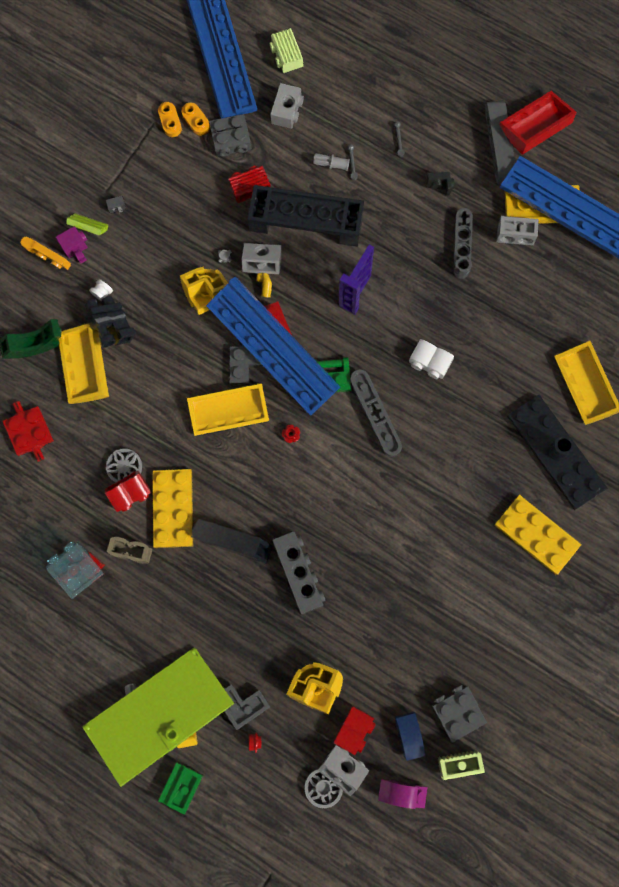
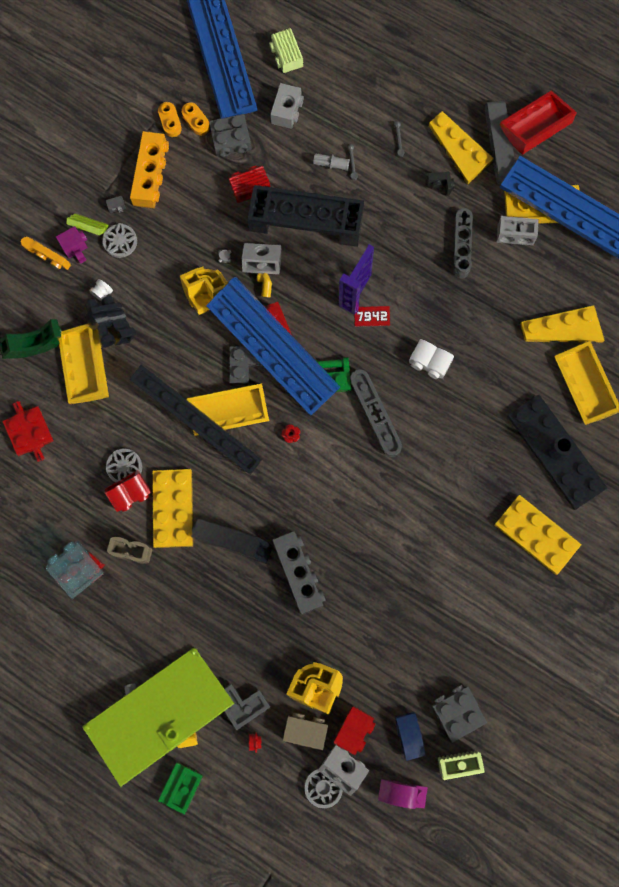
none -> light grey wheel [103,223,137,258]
none -> black plate [129,364,263,475]
none -> light orange brick [130,131,169,208]
none -> dark tan brick [283,713,328,750]
none -> red sticker [355,306,390,326]
none -> yellow wing [429,111,494,185]
none -> yellow wing [520,306,605,343]

